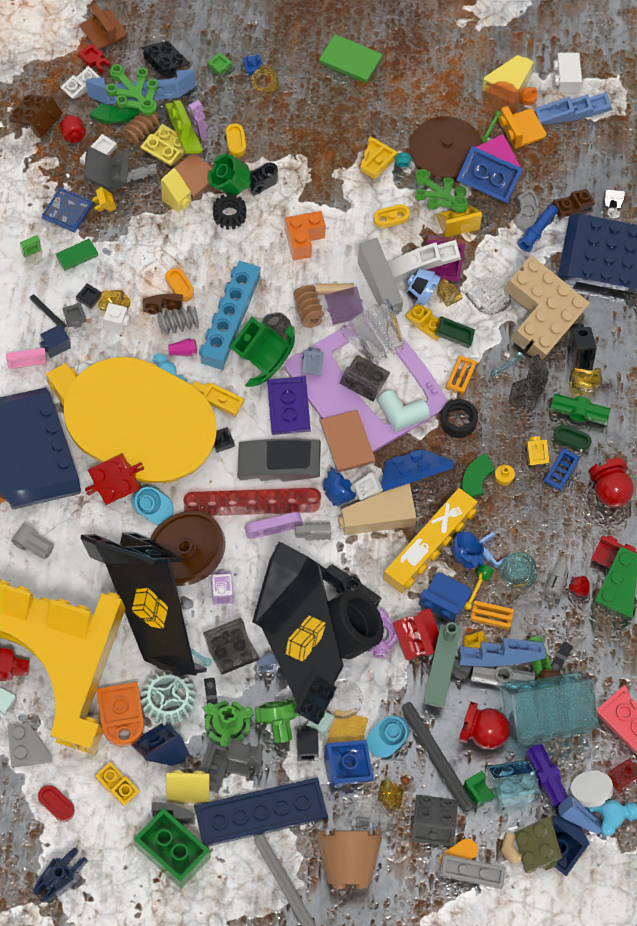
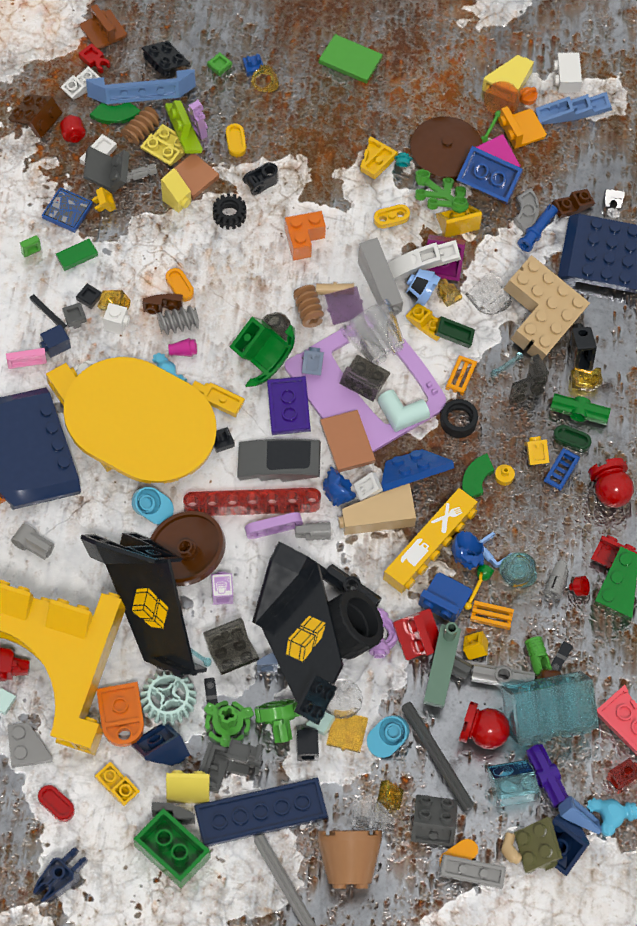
red plate [85,453,144,505] -> none
bright green plant [106,64,158,116] -> none
dark azure brick [199,261,261,370] -> none
green brick [208,153,251,197] -> none
blue slope [324,740,374,788] -> none
medium blue slope [458,638,546,667] -> none
green panel [463,770,494,808] -> none
white tile [571,770,614,807] -> none

